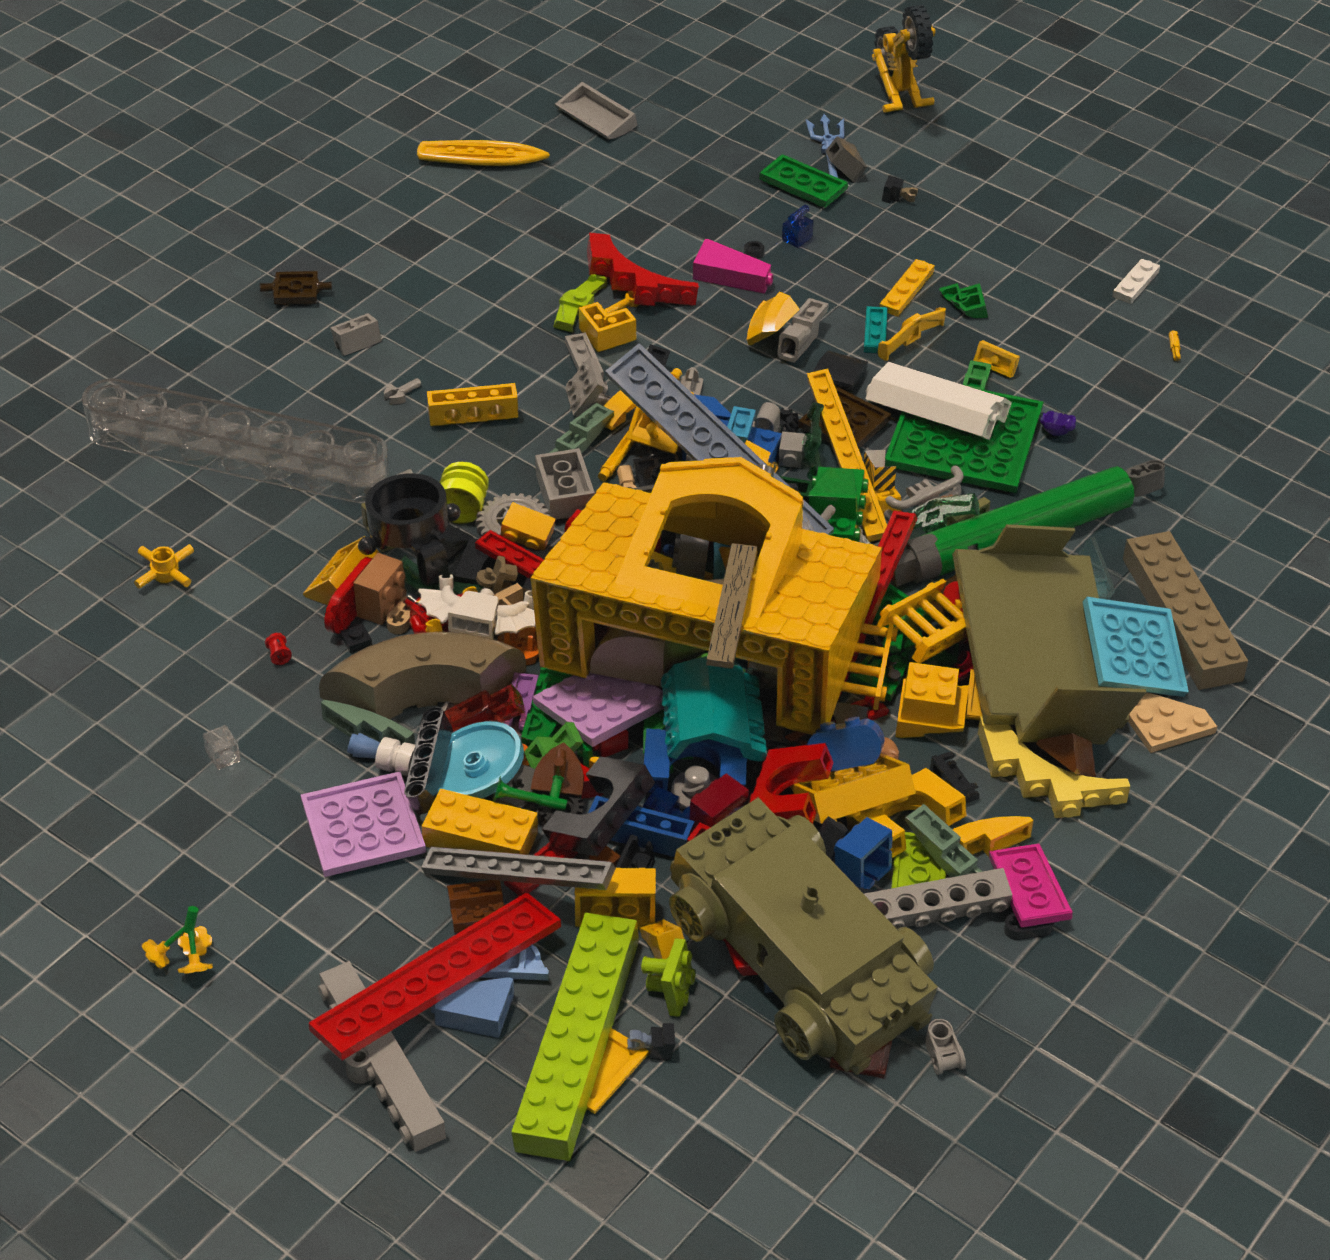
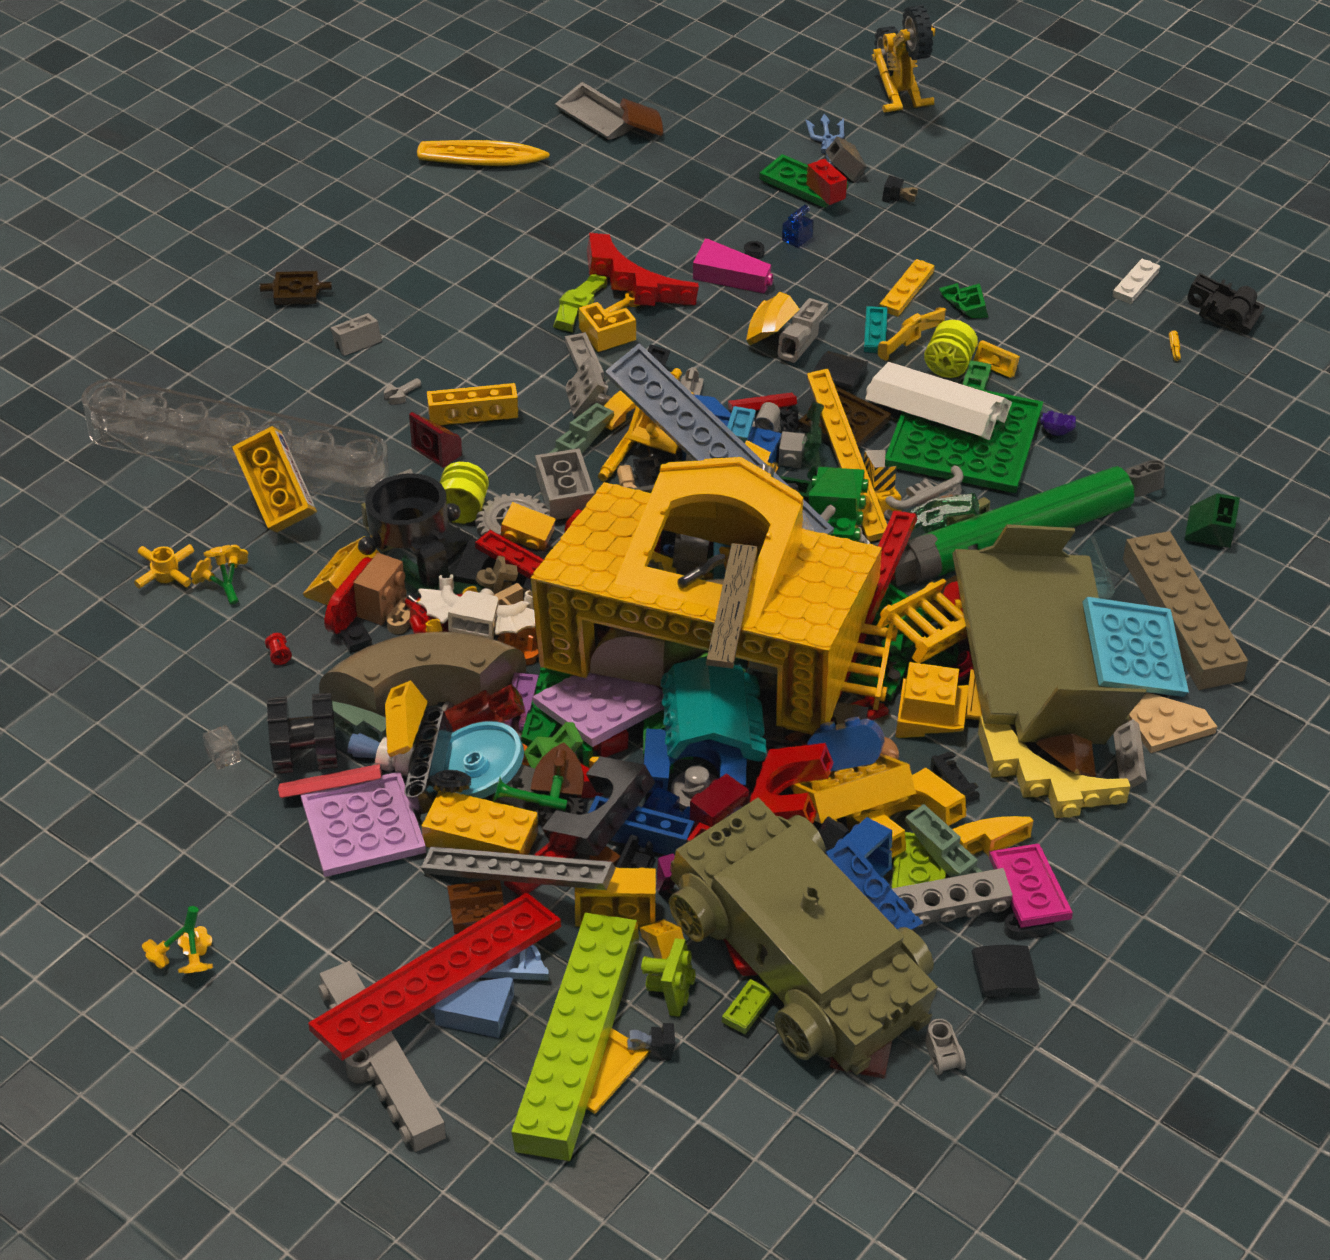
none -> yellow plant [191,545,248,605]
none -> yellow brick [232,426,317,532]
none -> black piece [267,693,338,774]
none -> coral tile [278,764,382,798]
none -> yellow slope [385,680,428,757]
none -> dark red slope [409,412,462,468]
none -> black gear [430,770,471,794]
none -> reddish brown slope [620,98,663,136]
none -> magenta piece [656,853,675,893]
none -> black piece [677,554,725,588]
none -> lime plate [722,979,774,1034]
none -> red tile [728,392,797,411]
none -> red brick [807,159,847,205]
none -> blue wing [825,840,923,930]
none -> neon yellow wheel [924,319,978,378]
none -> black slope [971,944,1040,998]
none -> light grey plate [1114,719,1147,789]
none -> dark green slope [1184,493,1240,548]
none -> black plate [1187,273,1265,335]

